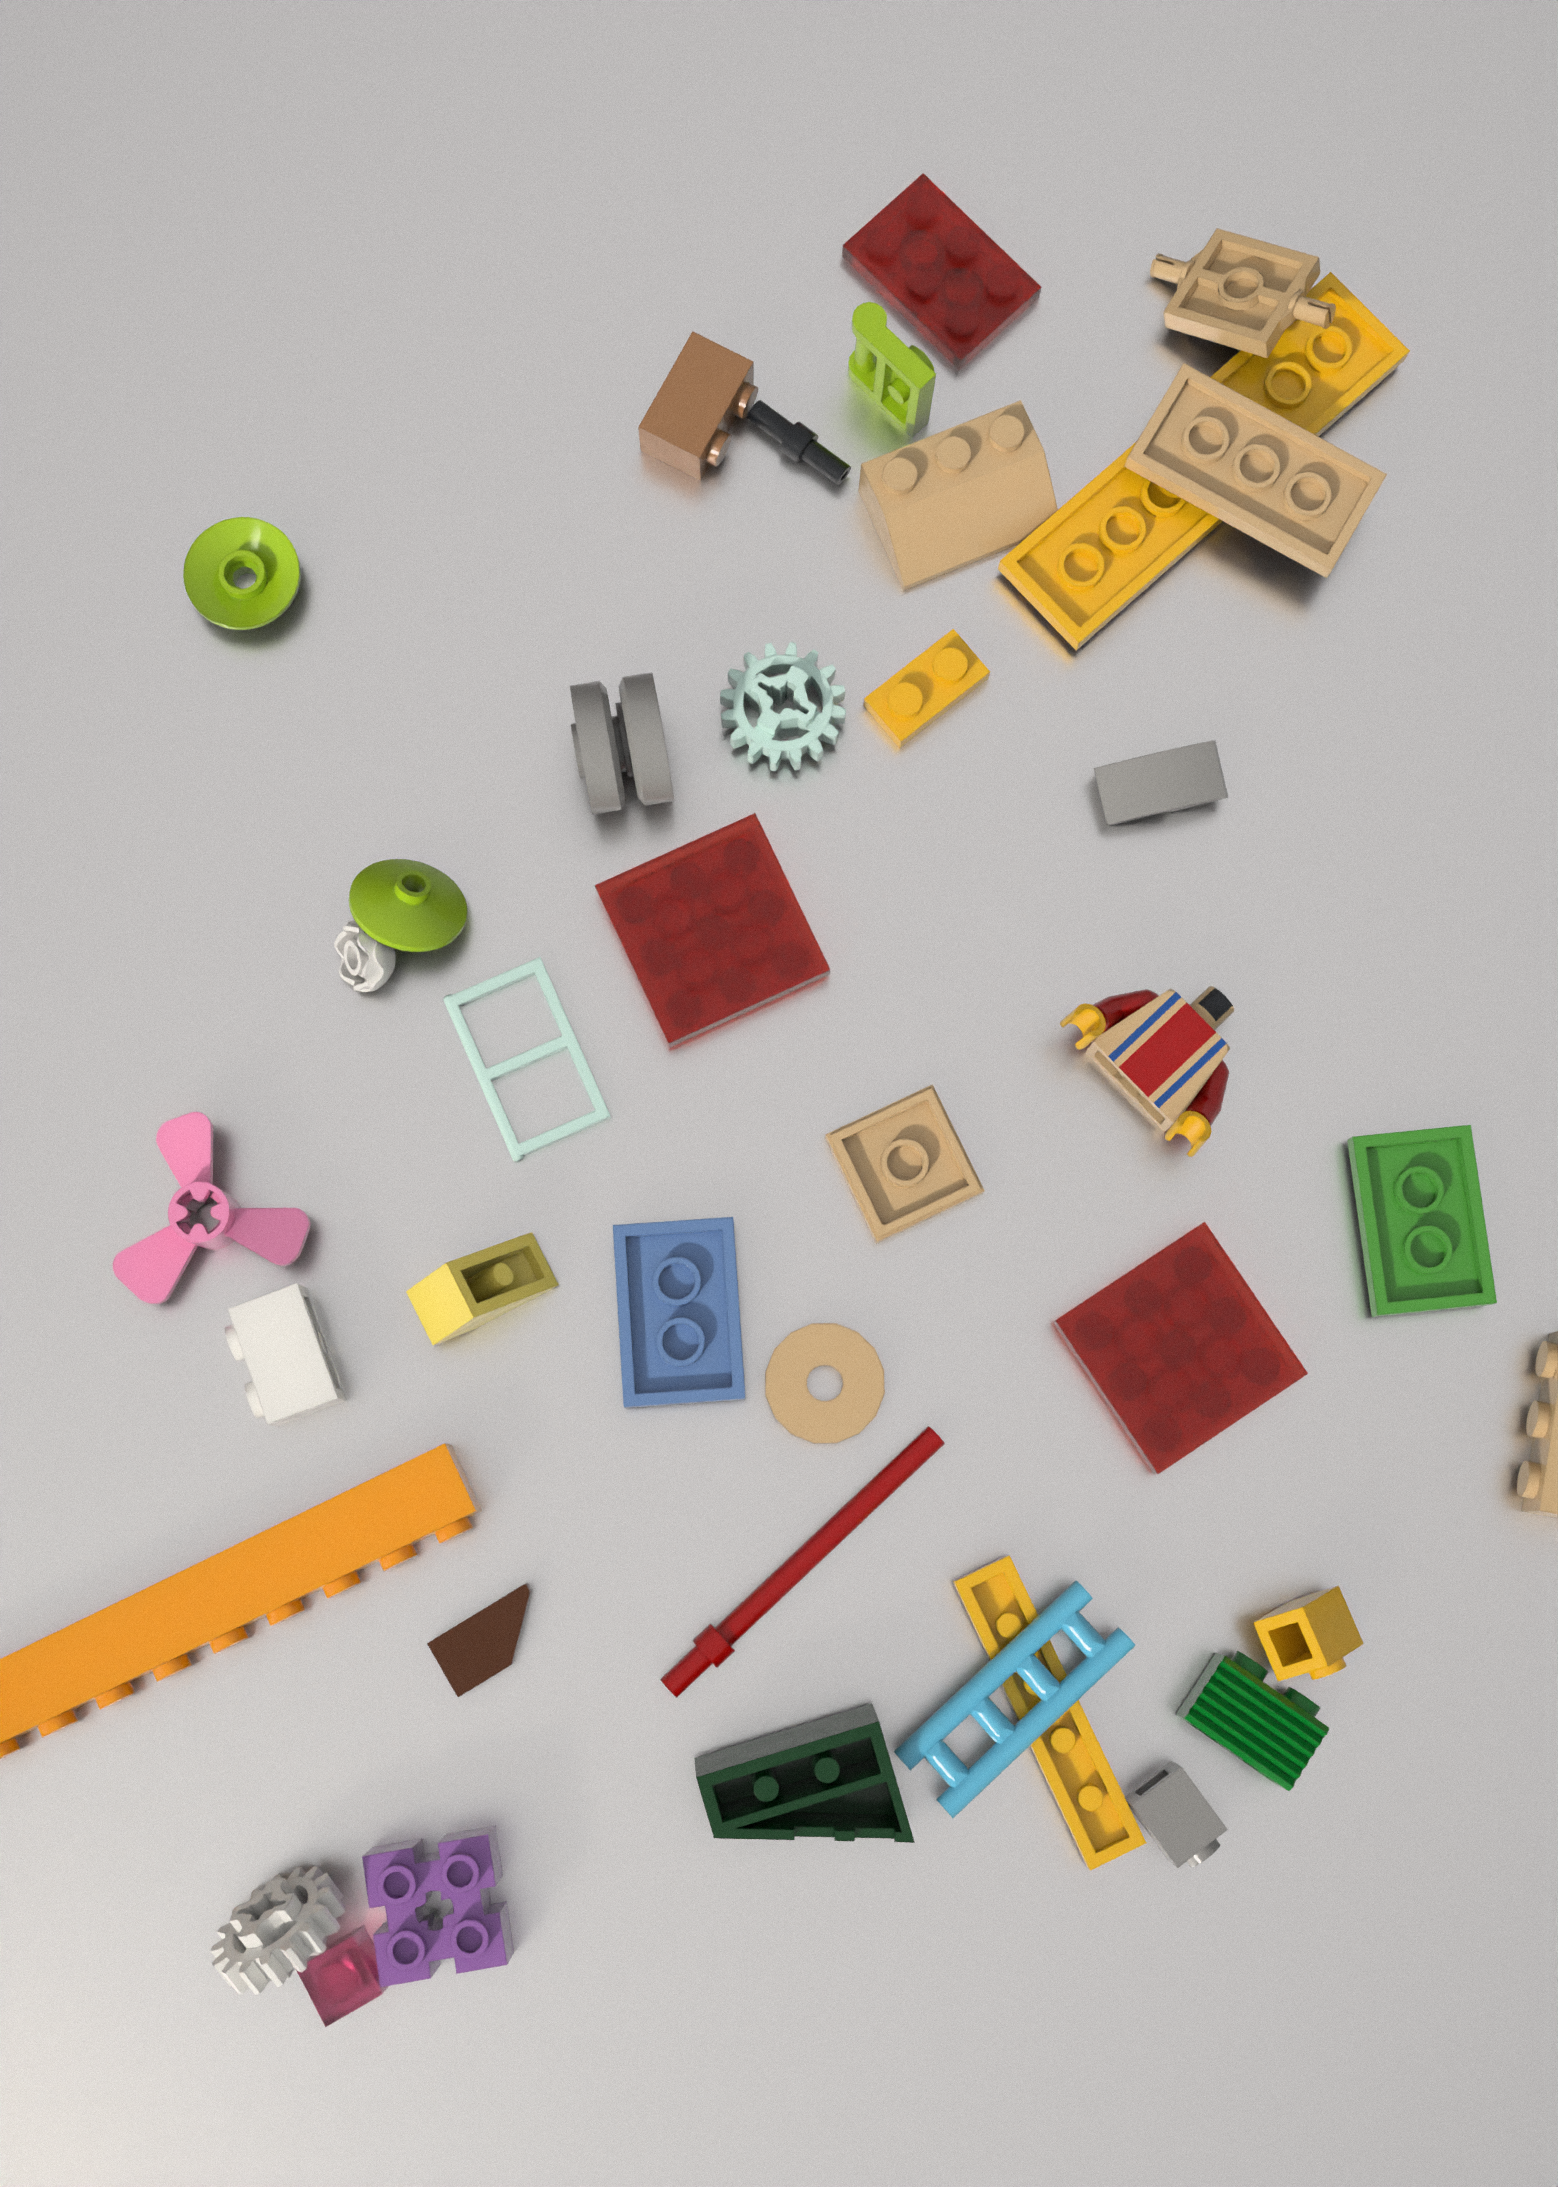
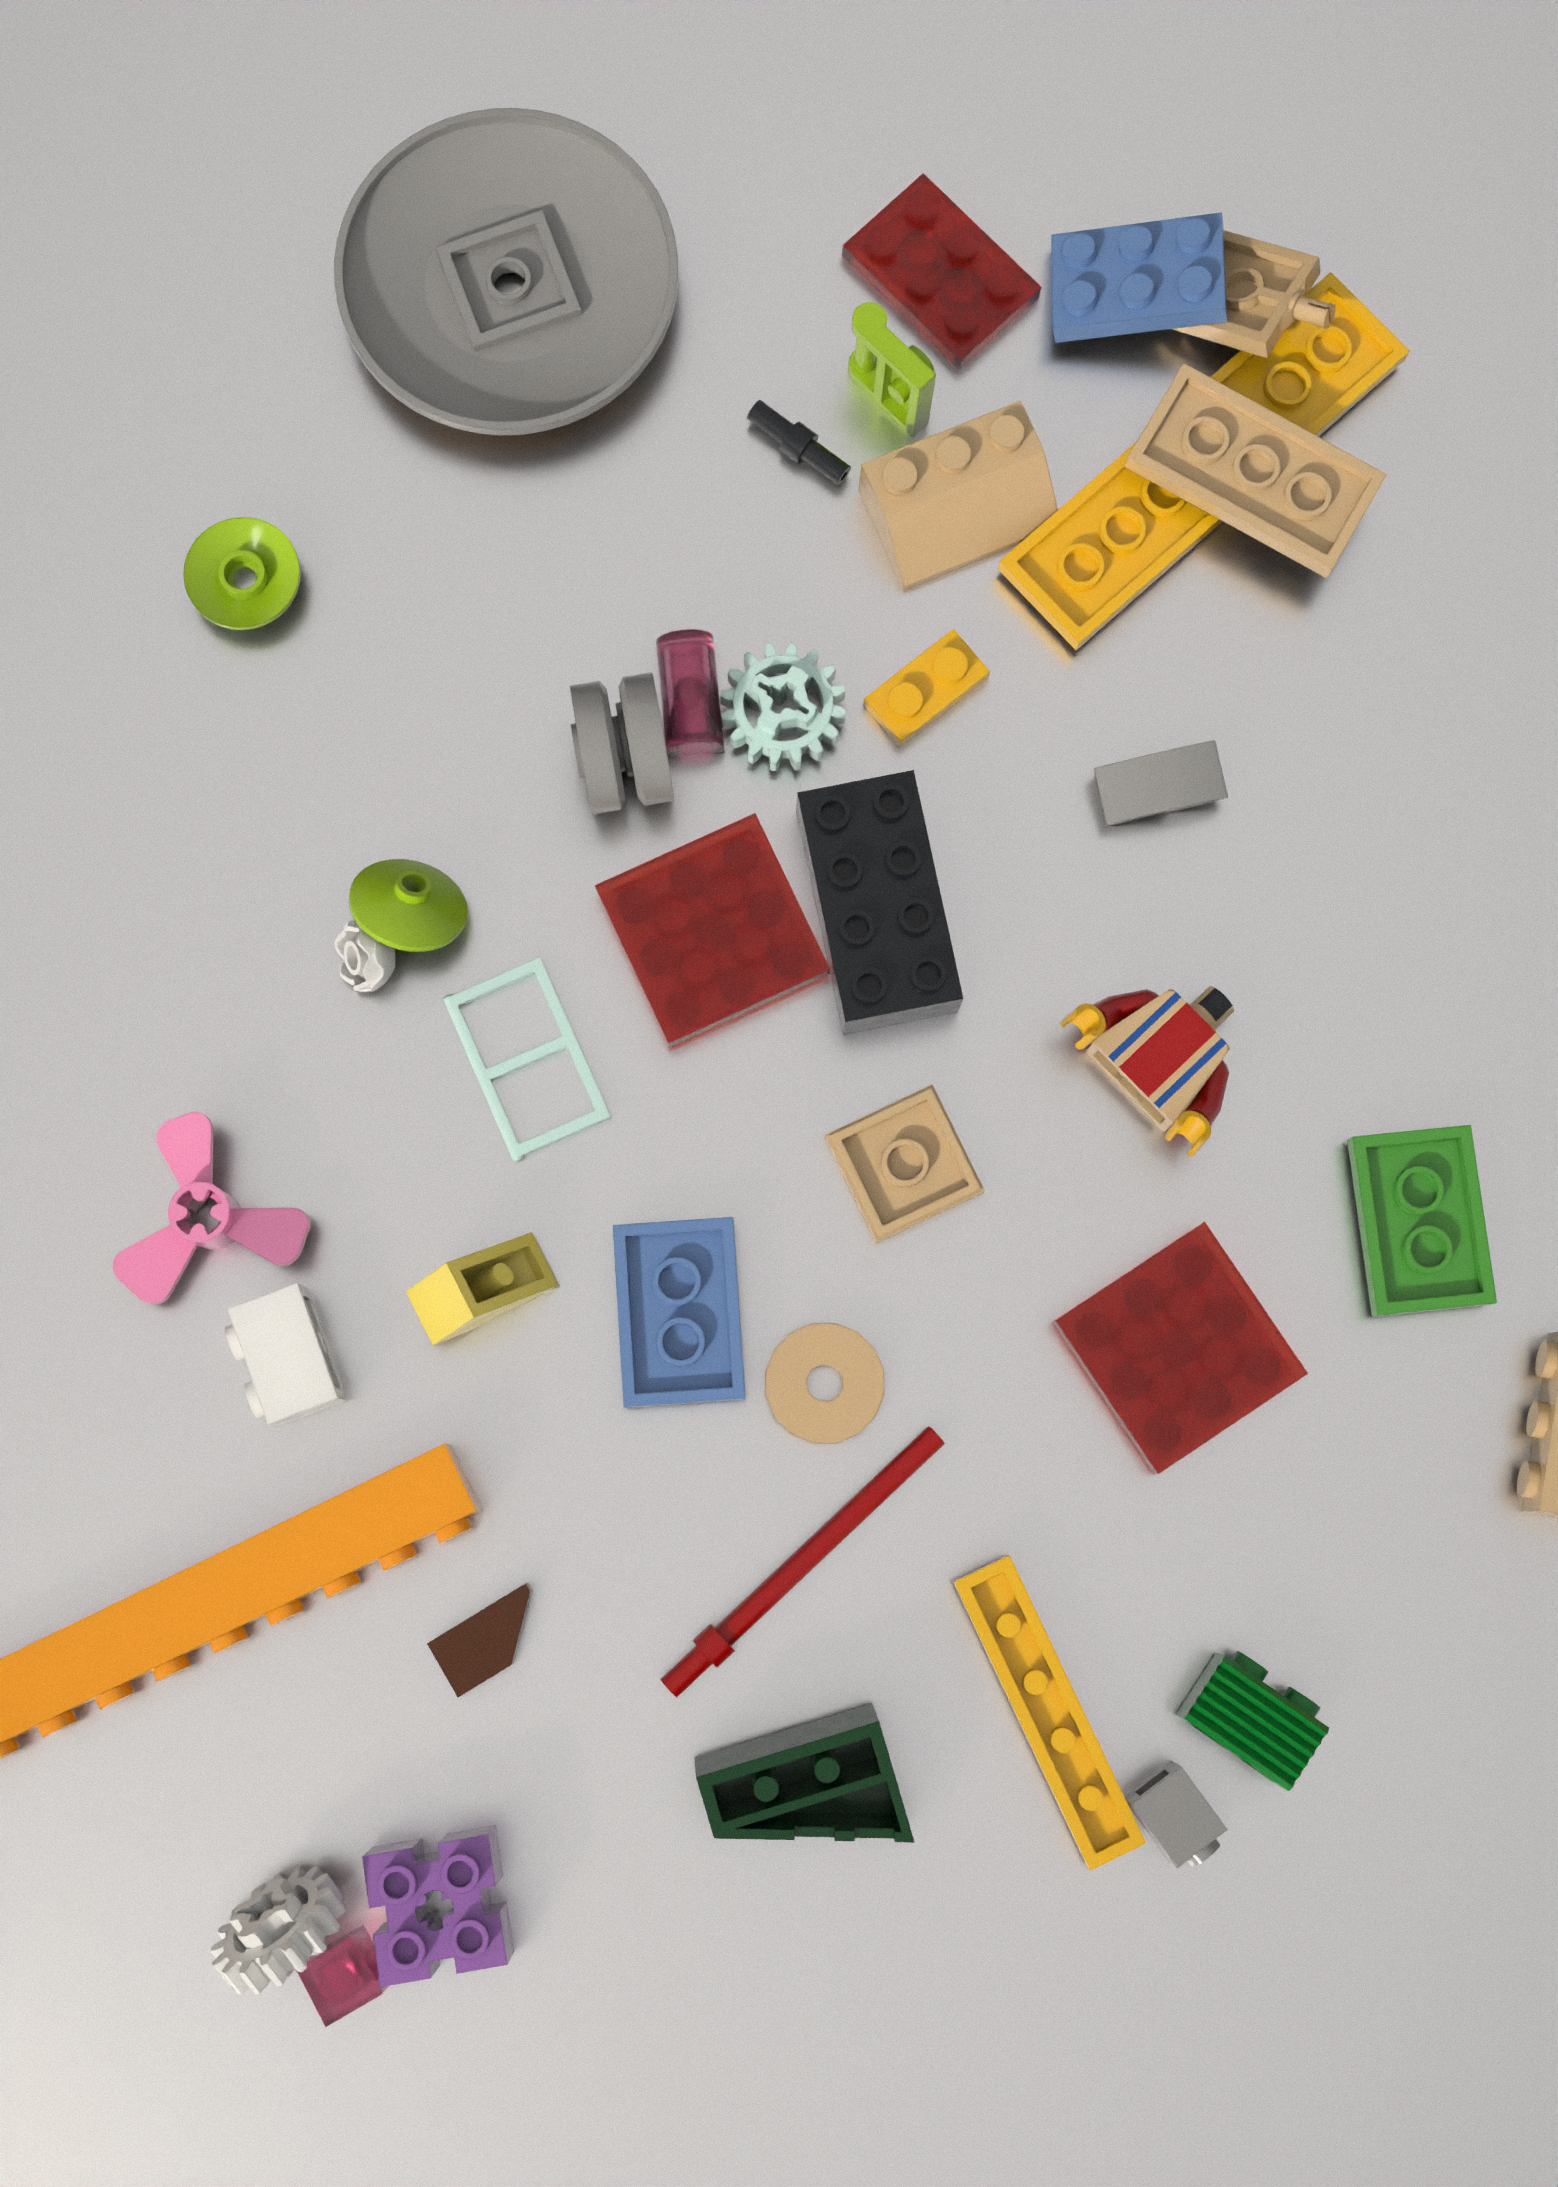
medium nougat brick [638,331,758,481] -> none
medium azure bar [894,1581,1135,1818] -> none
yellow brick [1253,1585,1364,1681] -> none
none -> light grey dish [334,108,678,436]
none -> clear pink brick [656,629,724,757]
none -> black brick [796,770,963,1035]
none -> medium blue plate [1051,212,1227,343]

